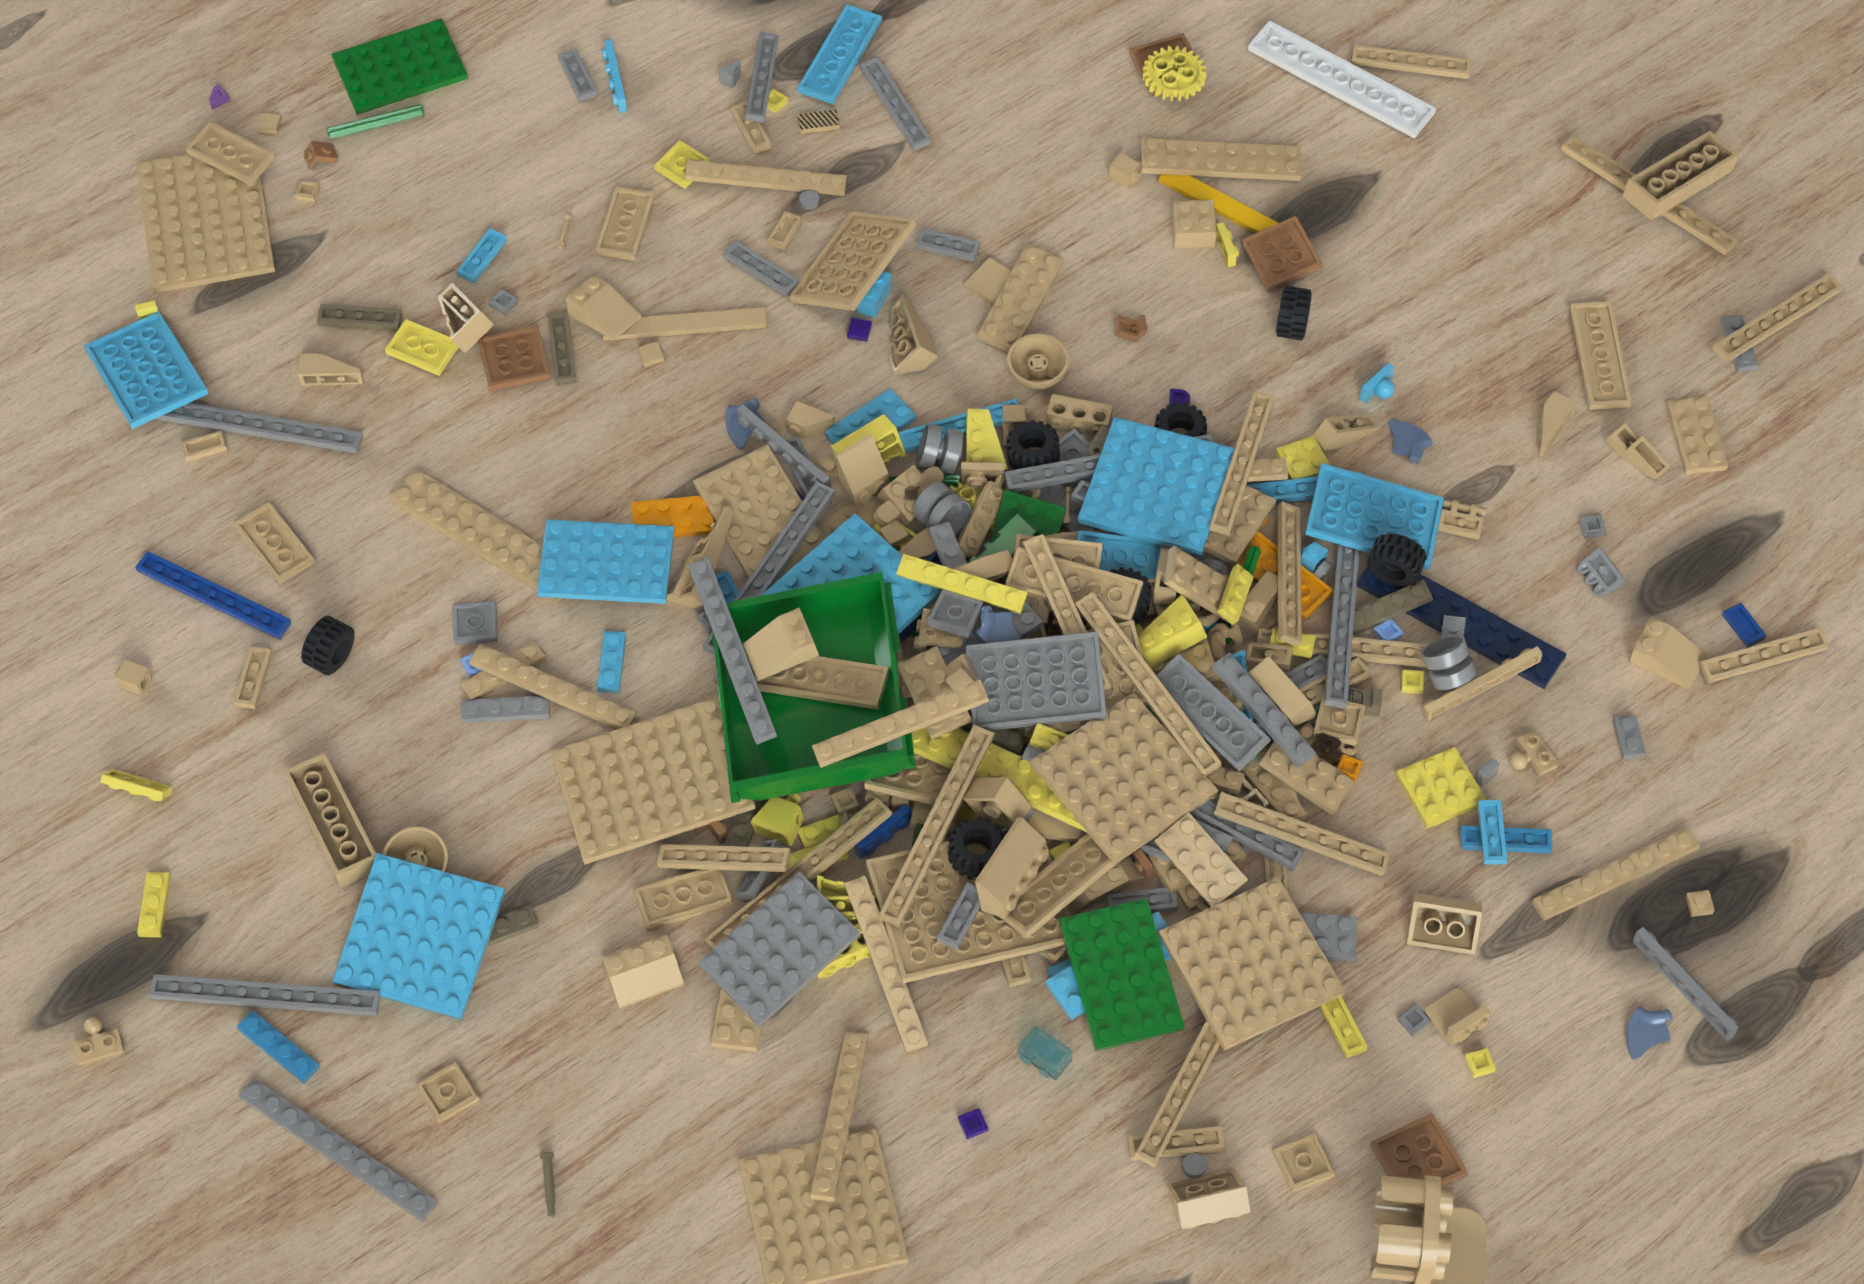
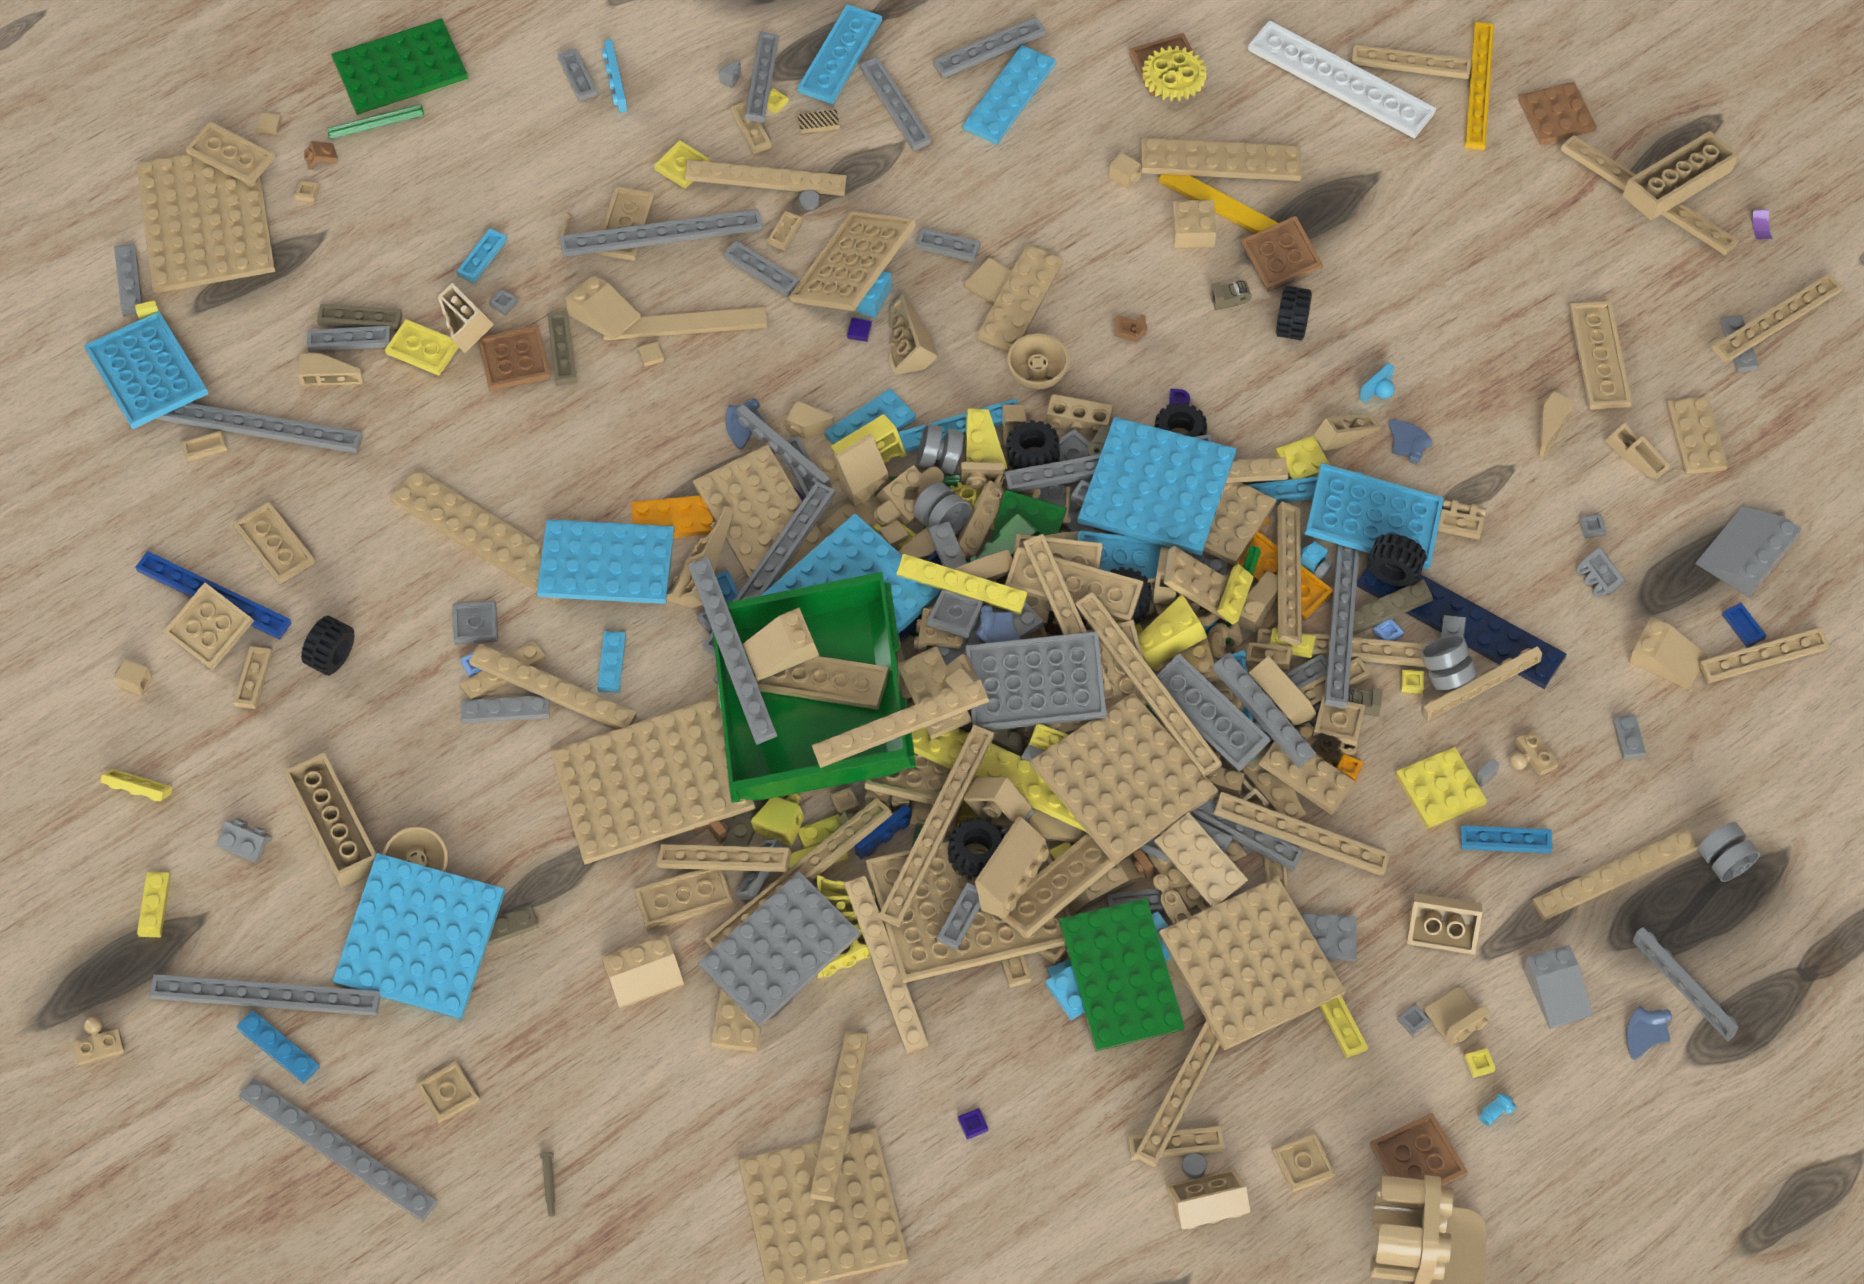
medium lavender tile [209,85,230,110] -> none
clear light blue brick [1018,1026,1073,1081] -> none
tan plate [1209,391,1275,536] -> none
light yellow plate [1216,222,1239,267] -> none
medium azure plate [1477,800,1508,865] -> none
tan plate [1685,890,1715,917] -> none
none -> light grey plate [114,243,142,316]
none -> tan plate [163,583,254,671]
none -> light grey bracket [217,818,273,863]
none -> light grey plate [307,326,391,352]
none -> light grey plate [559,209,762,257]
none -> light grey plate [934,17,1046,78]
none -> medium azure plate [963,45,1056,145]
none -> tan piece [1153,874,1191,925]
none -> dark tan leg [1210,280,1252,310]
none -> yellow tile [1465,22,1494,150]
none -> medium azure arm [1479,1094,1516,1126]
none -> medium nougat plate [1518,82,1597,145]
none -> light grey slope [1523,945,1593,1029]
none -> light grey slope [1696,506,1802,598]
none -> light grey wheel [1698,822,1760,882]
none -> medium lavender sticker [1753,210,1773,239]

